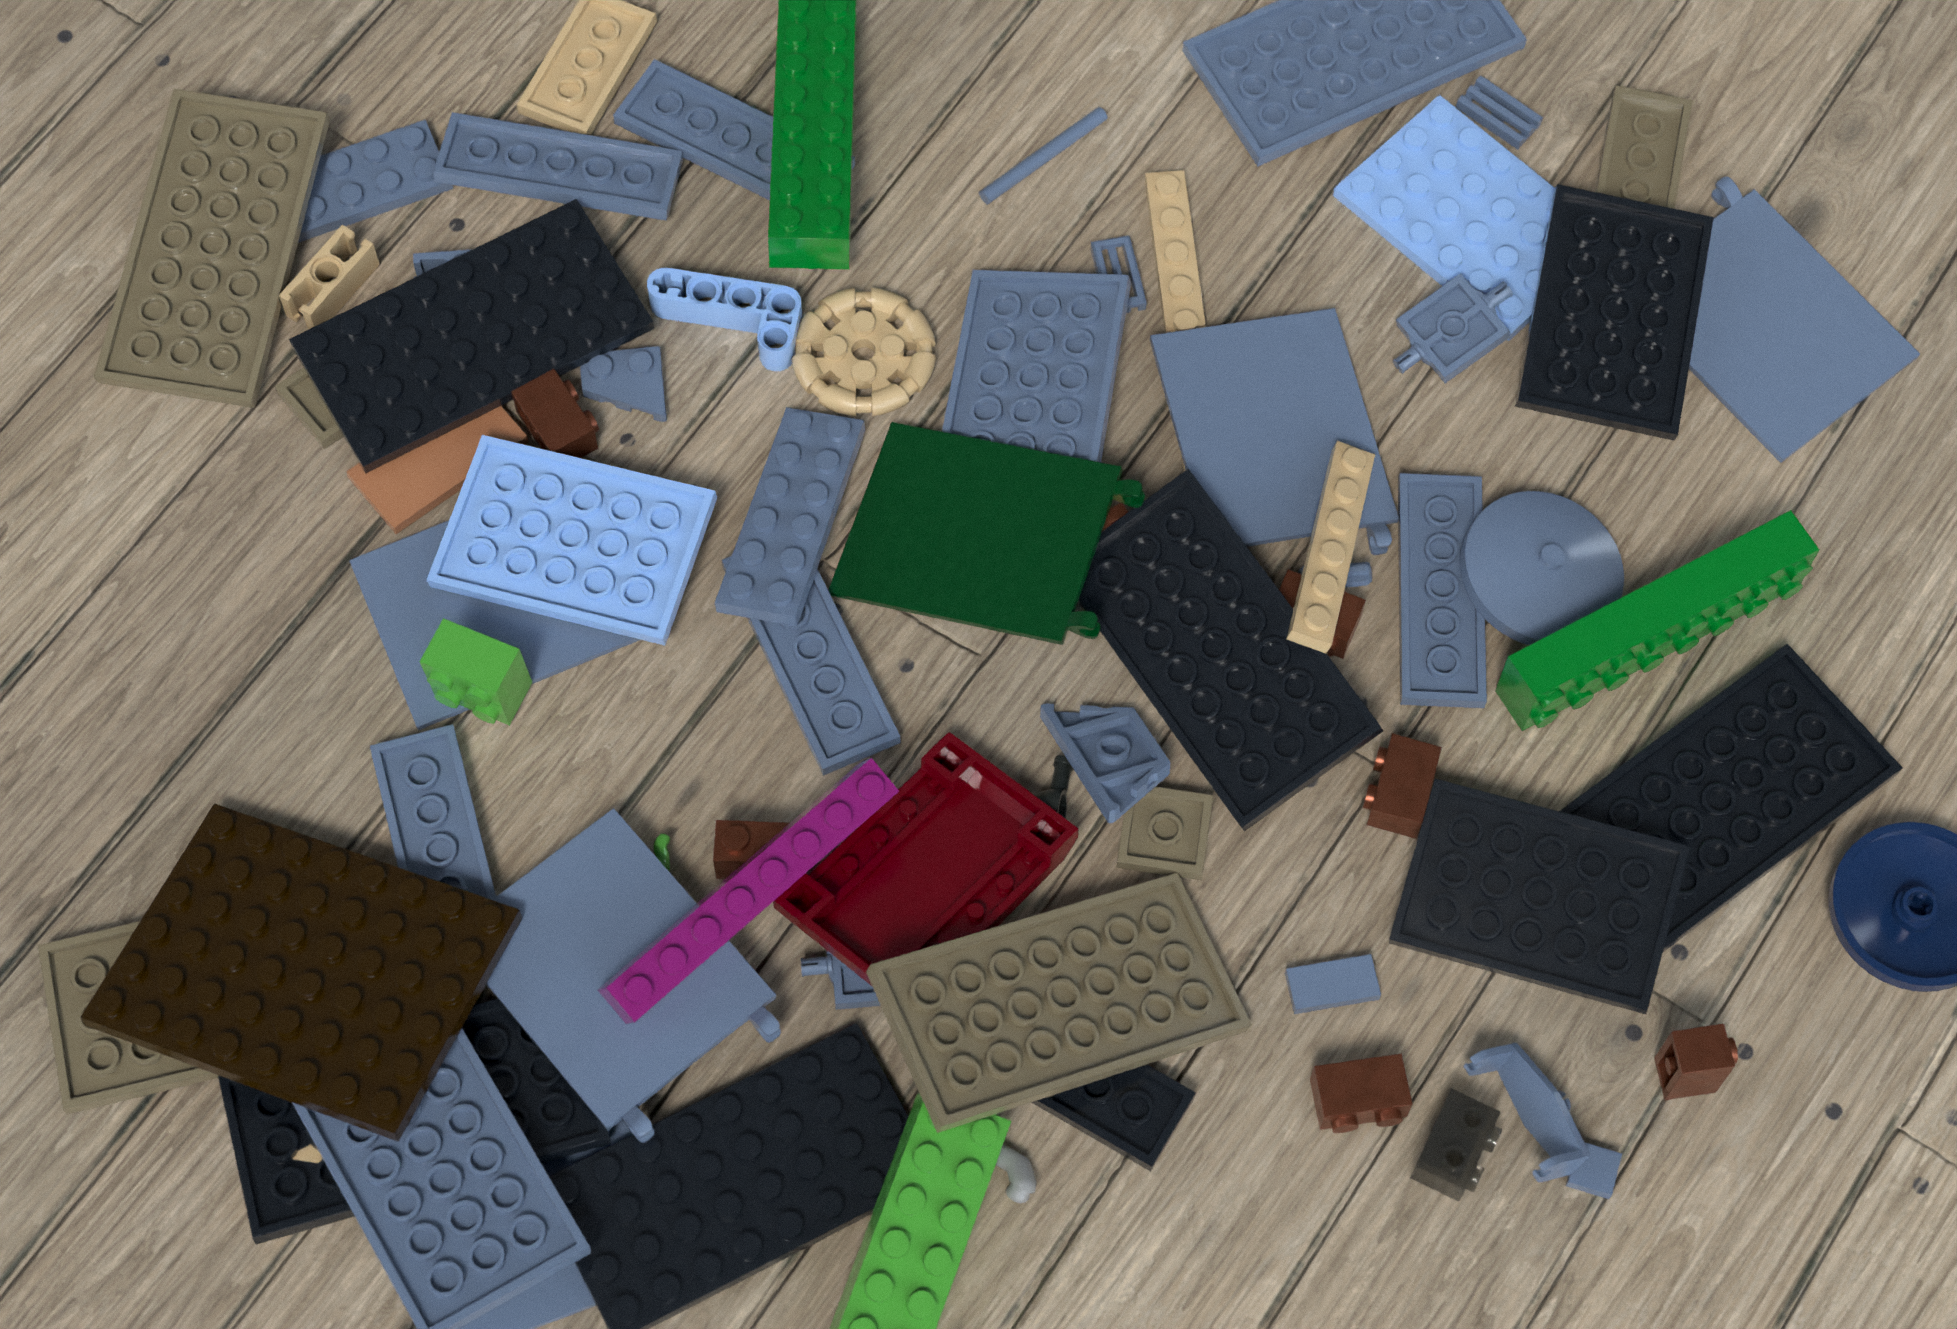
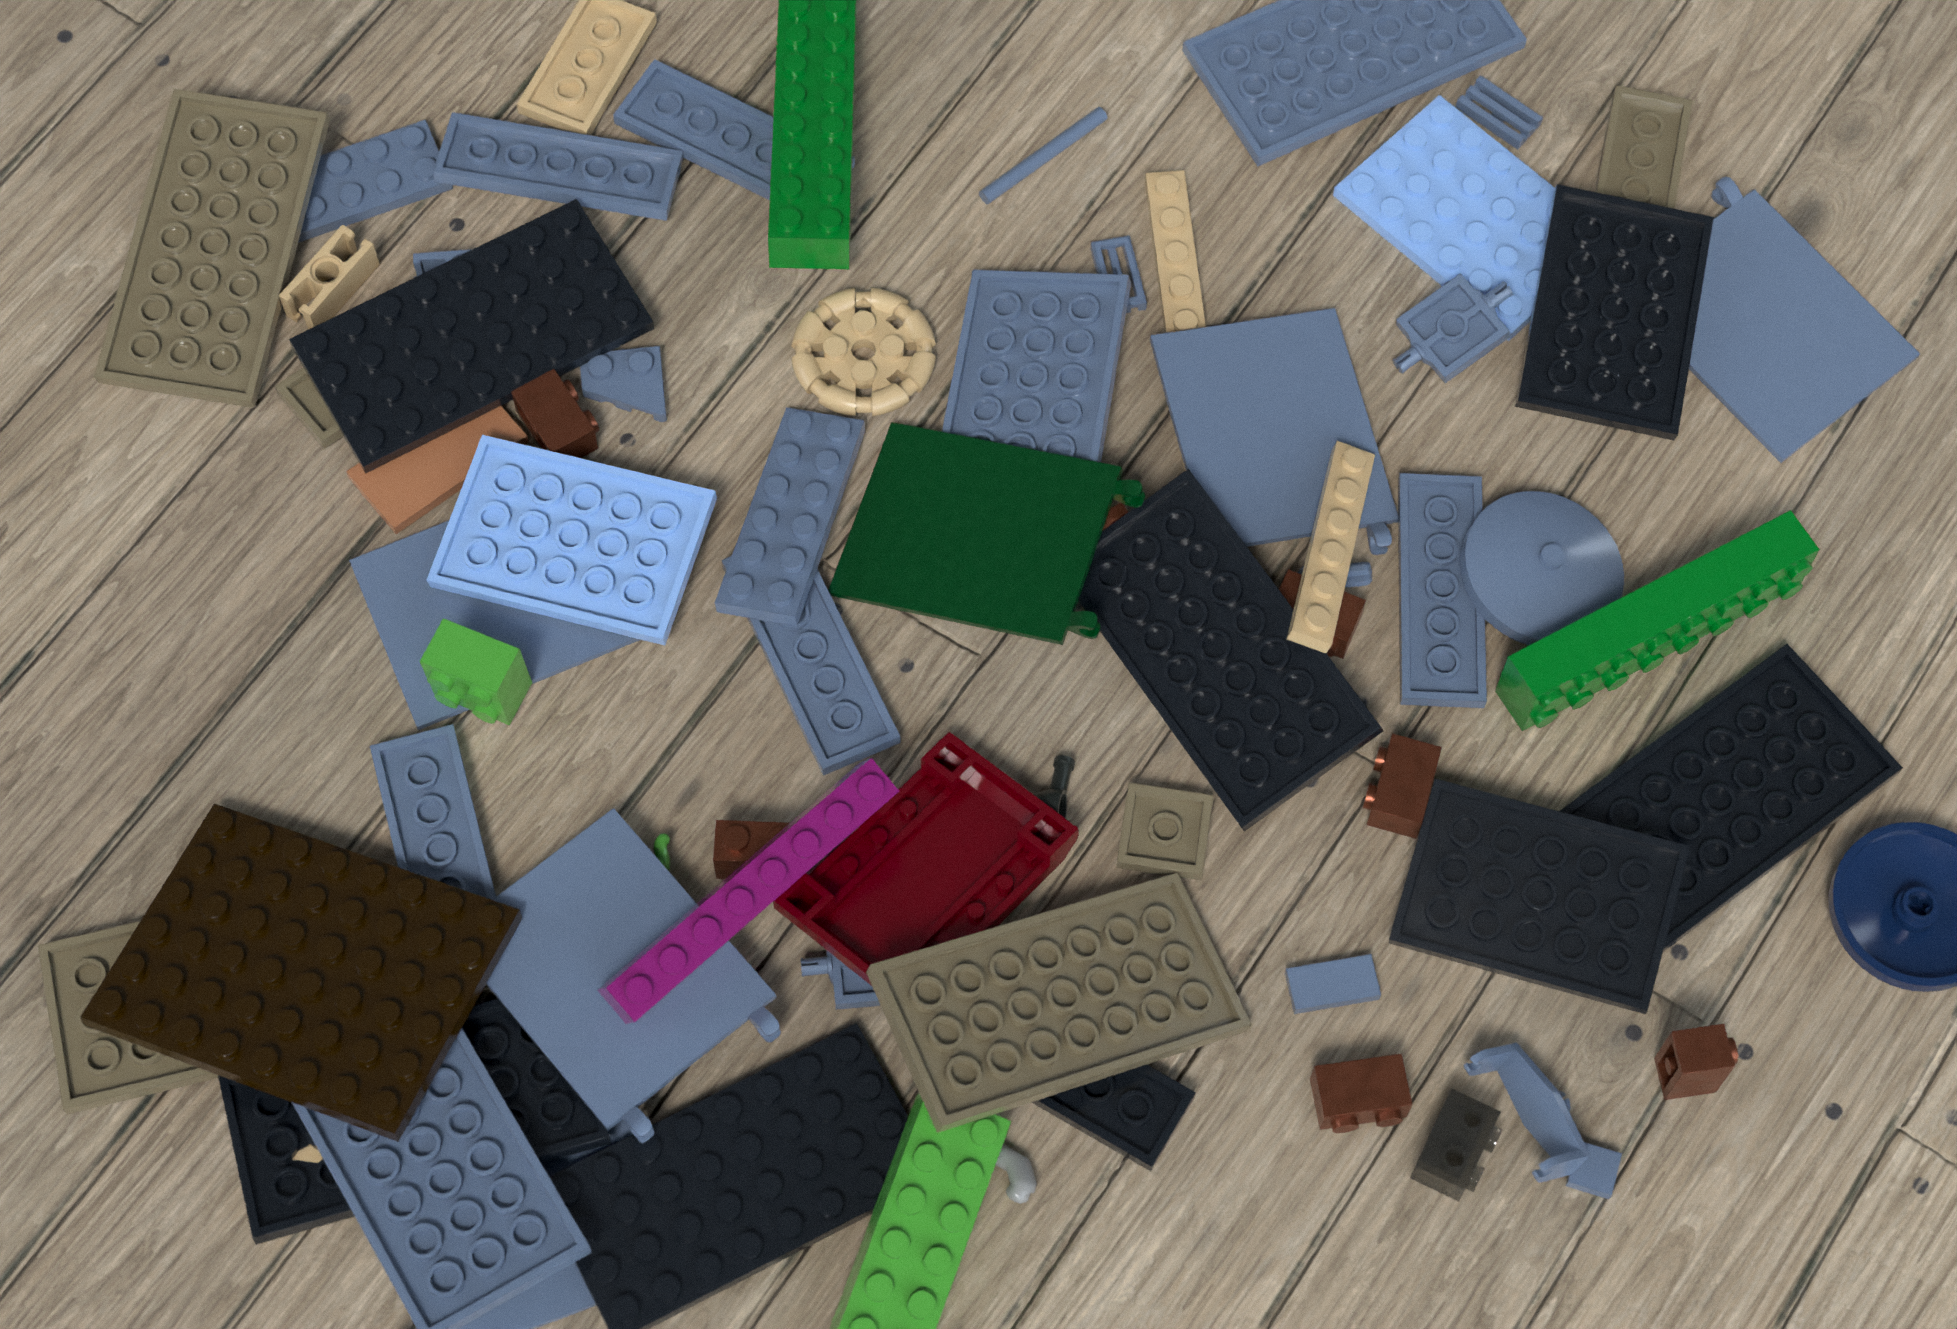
light blue beam [647,268,802,371] -> none
sand blue wing [1040,703,1170,824] -> none

